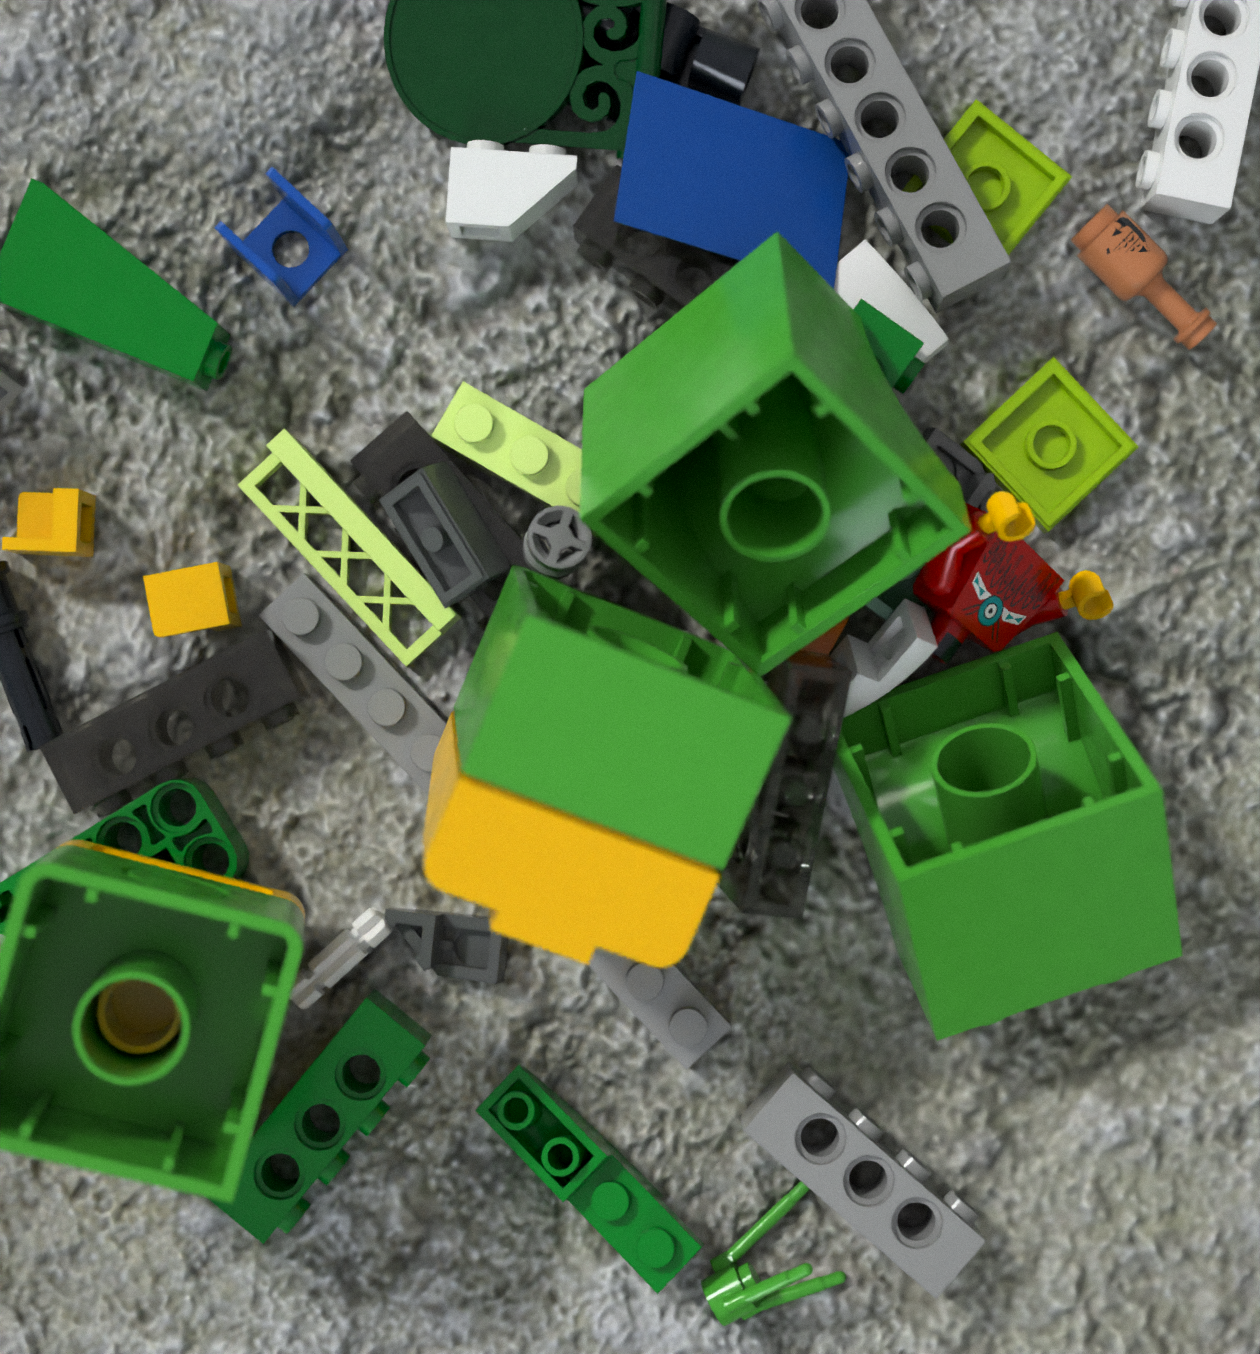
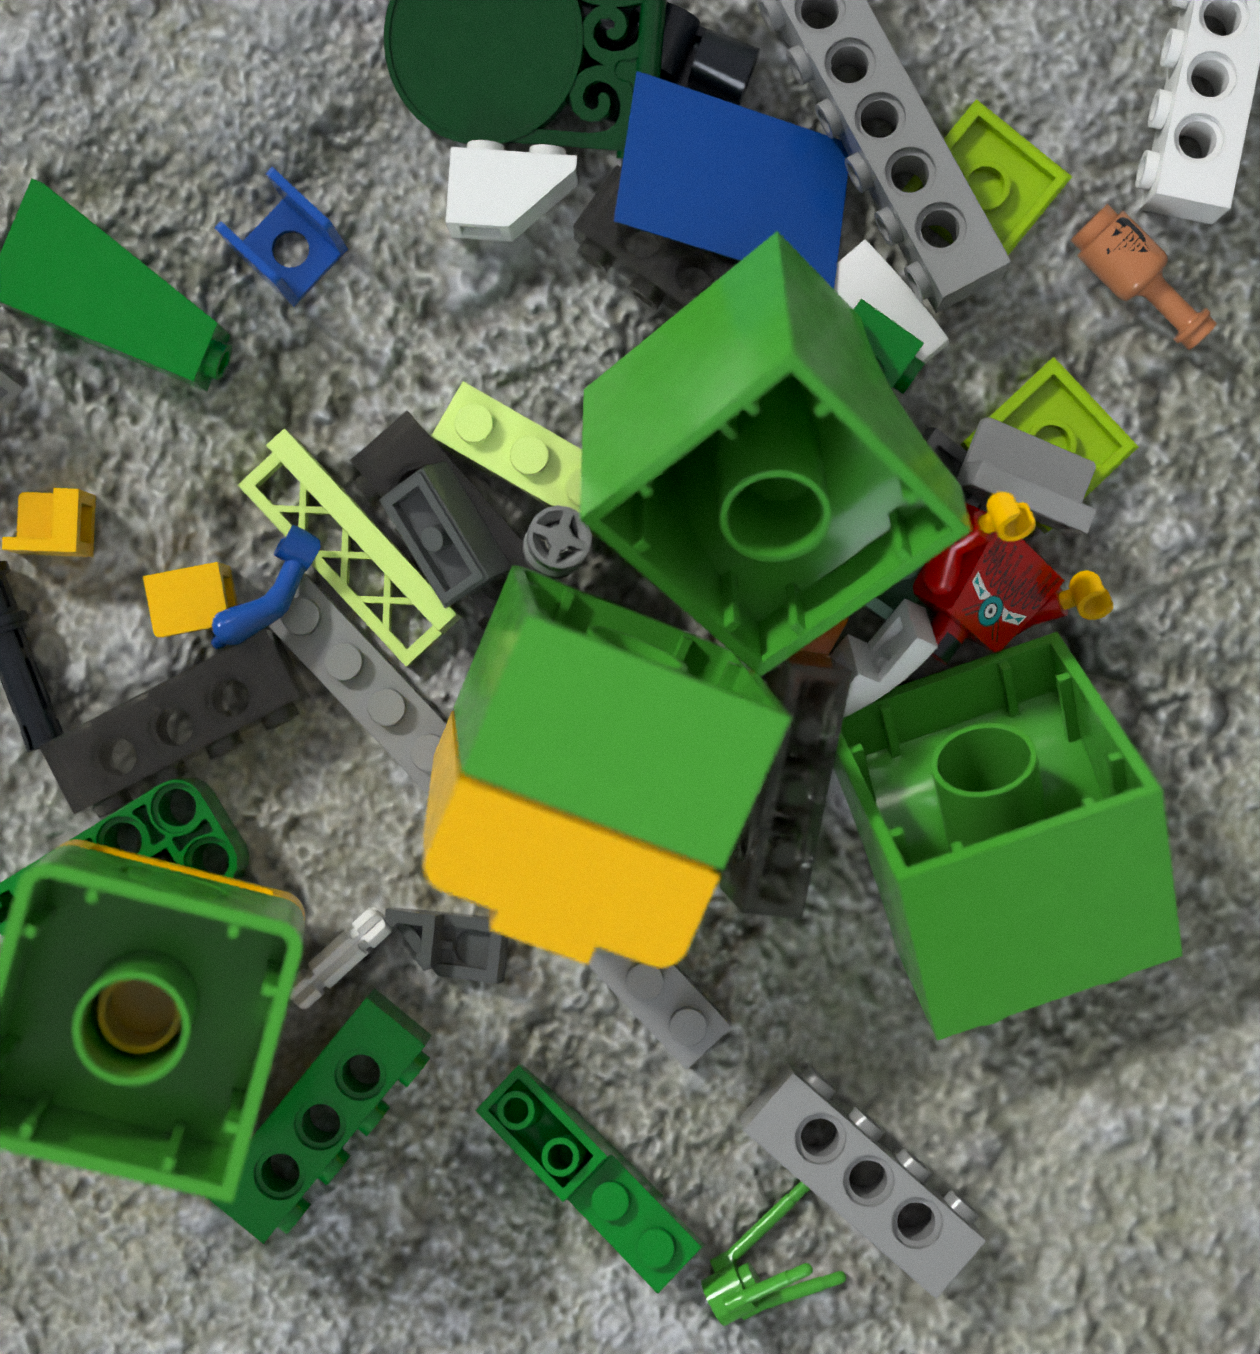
none -> blue piece [211,525,321,649]
none -> light grey panel [956,417,1097,534]

